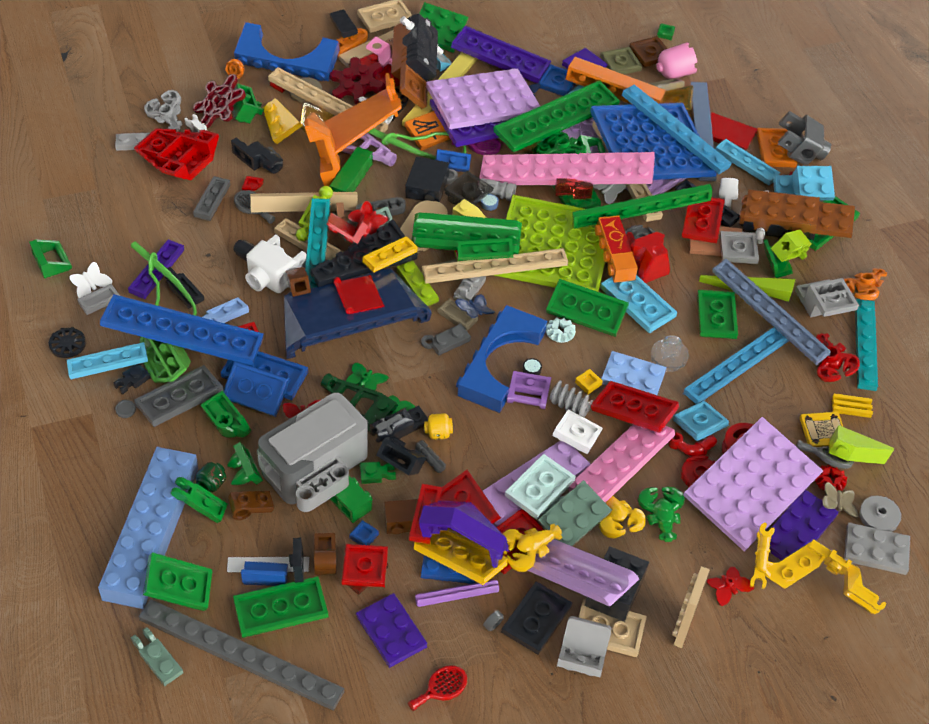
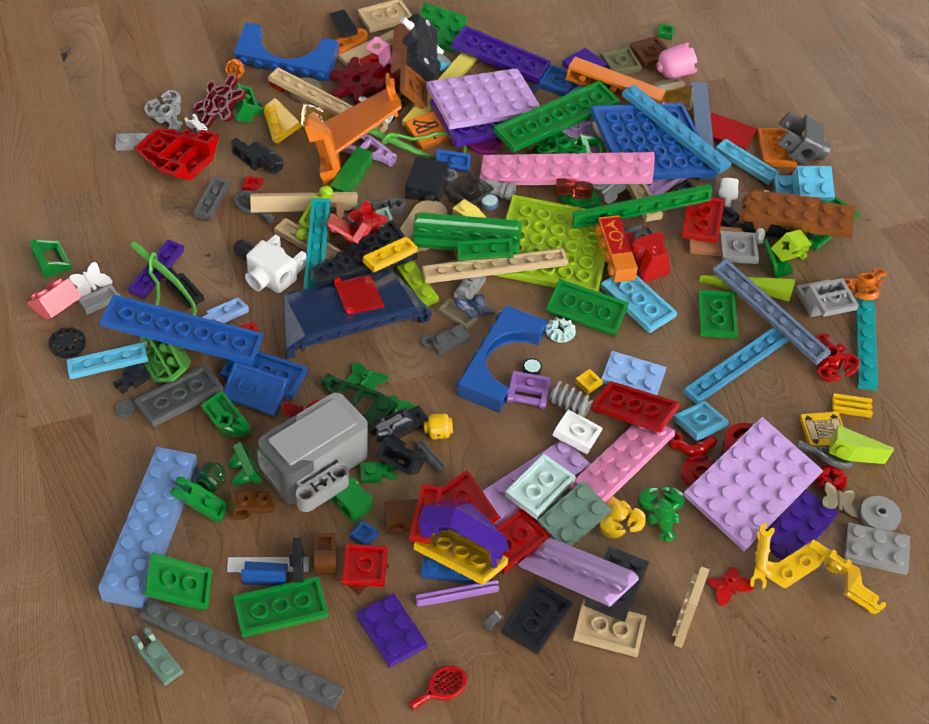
reddish brown brick [286,267,311,297] -> none
yellow animal [503,524,562,572] -> none
light grey bracket [557,616,612,677] -> none
clear tile [651,335,689,372] -> none
none -> slope [27,278,82,319]

